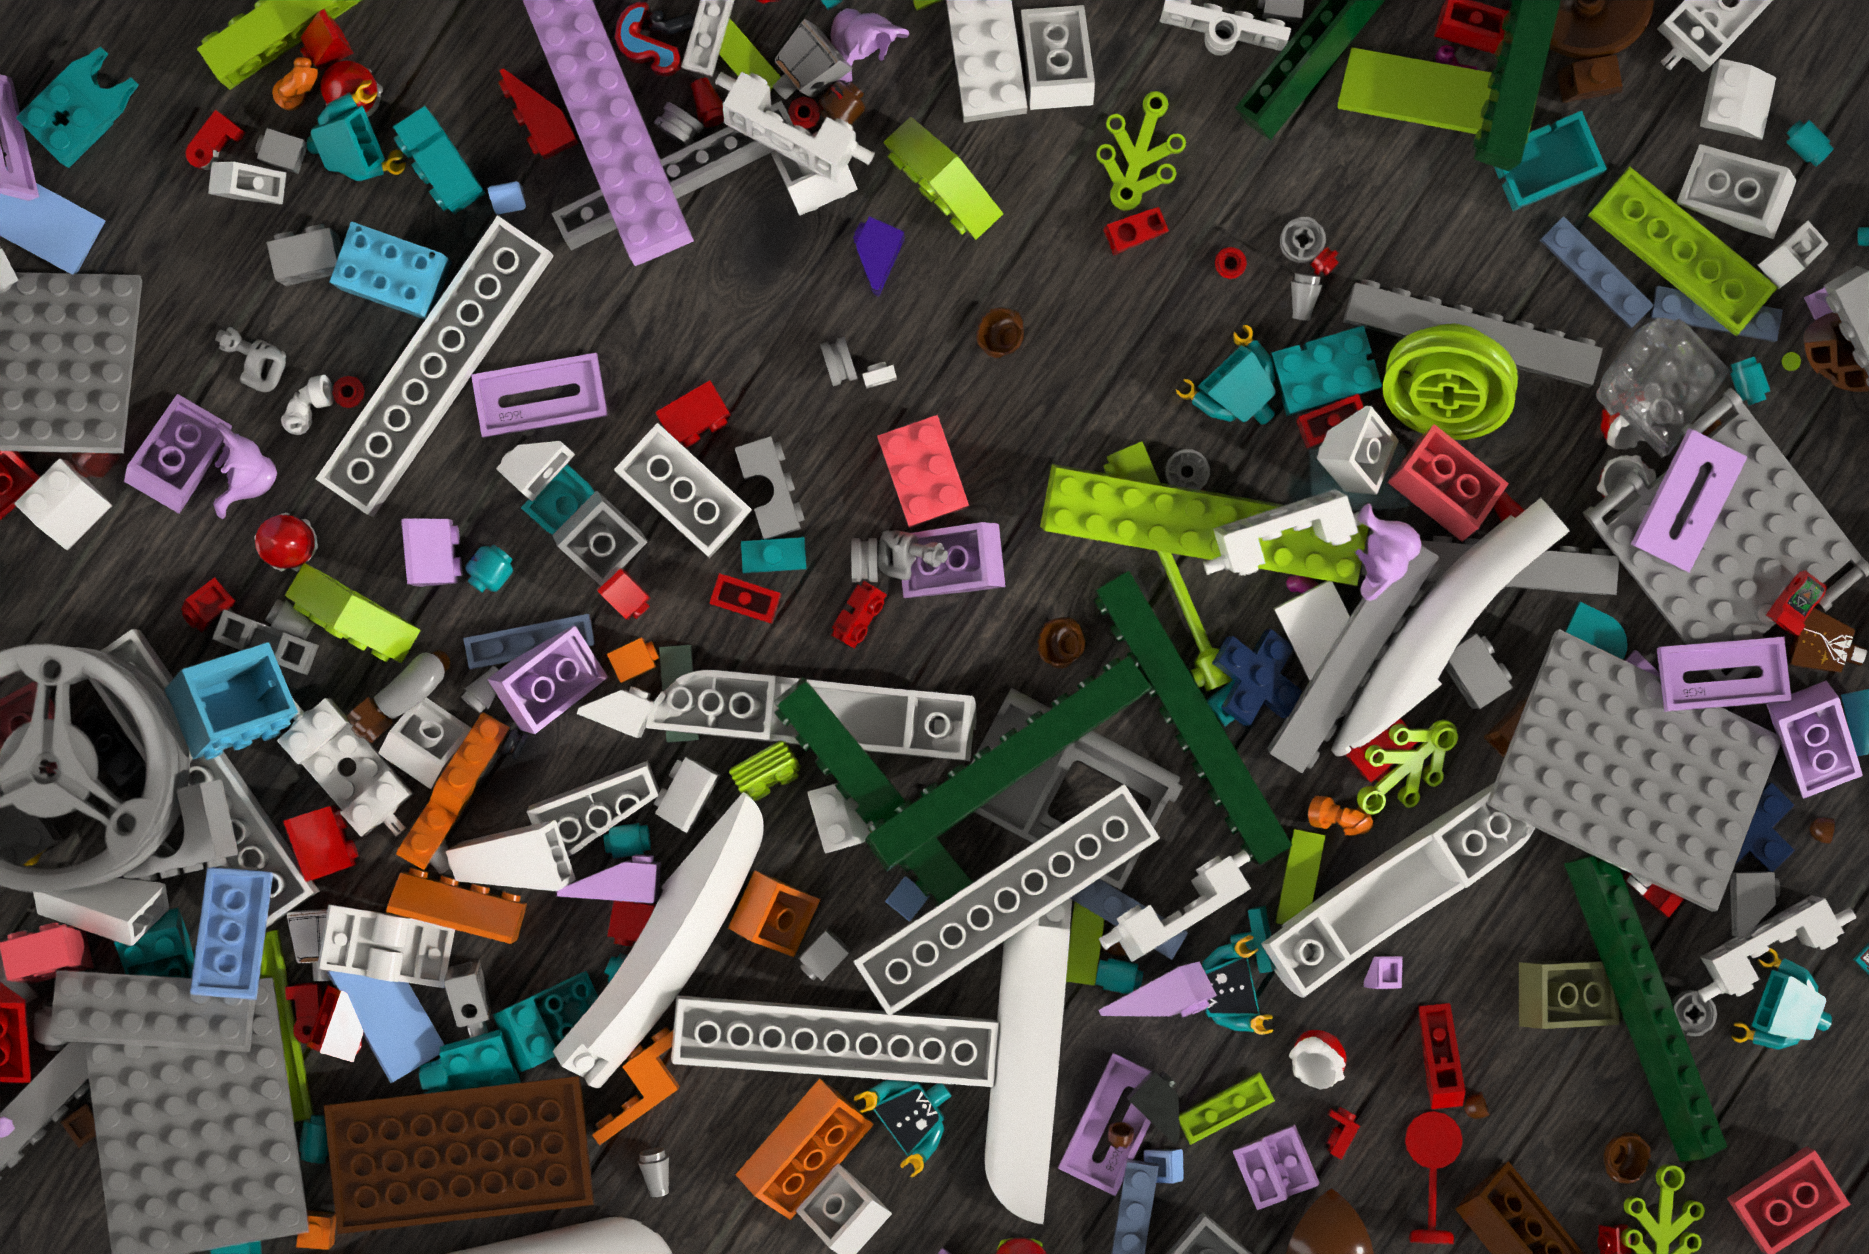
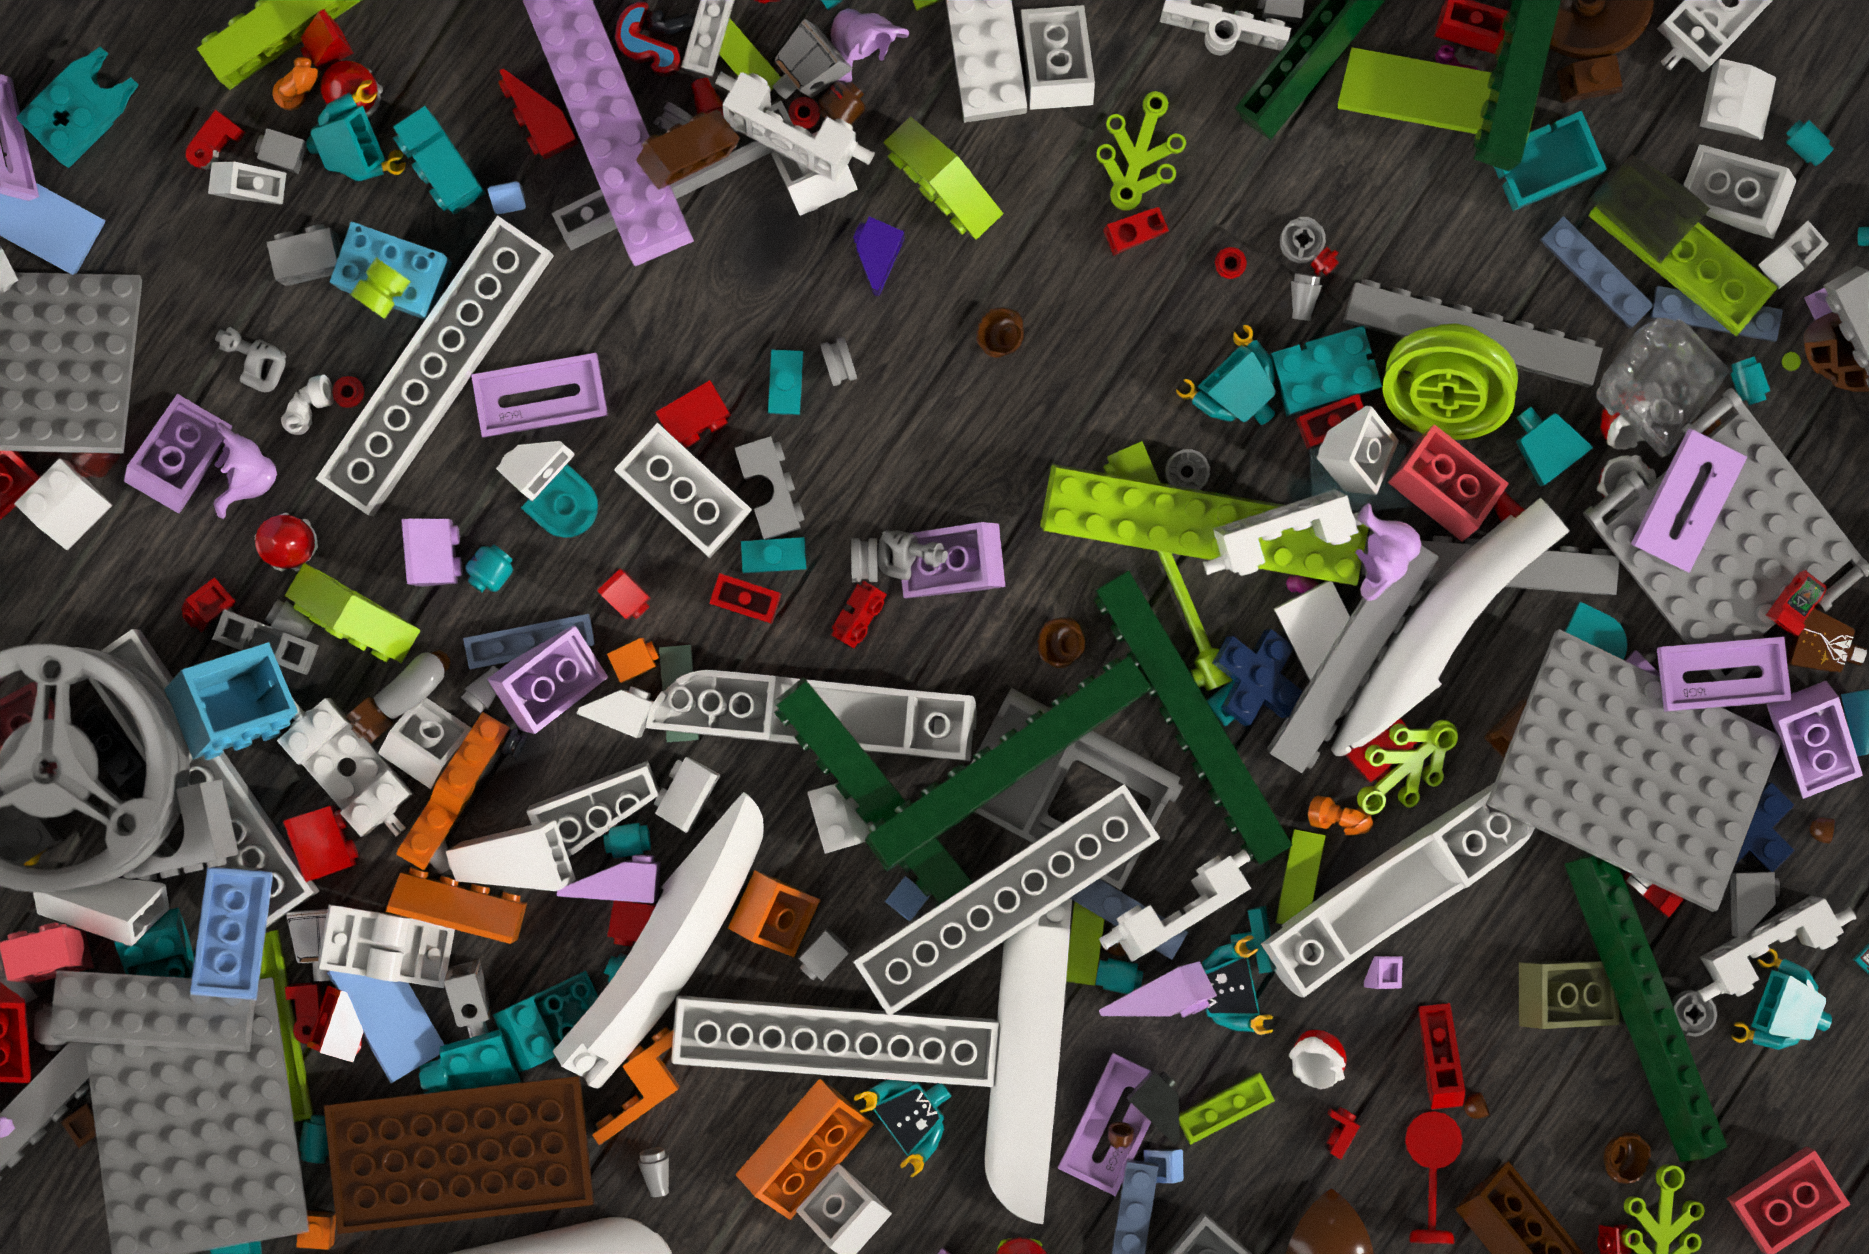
light grey brick [552,491,647,586] -> none
lime brick [729,740,801,801] -> none
white plate [863,362,897,388] -> none
coral brick [877,415,969,528] -> none
lavender slope [1233,1124,1319,1210] -> none
light grey brick [1444,634,1512,709] -> none
none -> lime wheel [350,257,410,319]
none -> reddish brown brick [636,109,740,190]
none -> teal tile [768,350,803,415]
none -> teal torso [1516,407,1593,487]
none -> clear smoke slope [1589,154,1710,264]

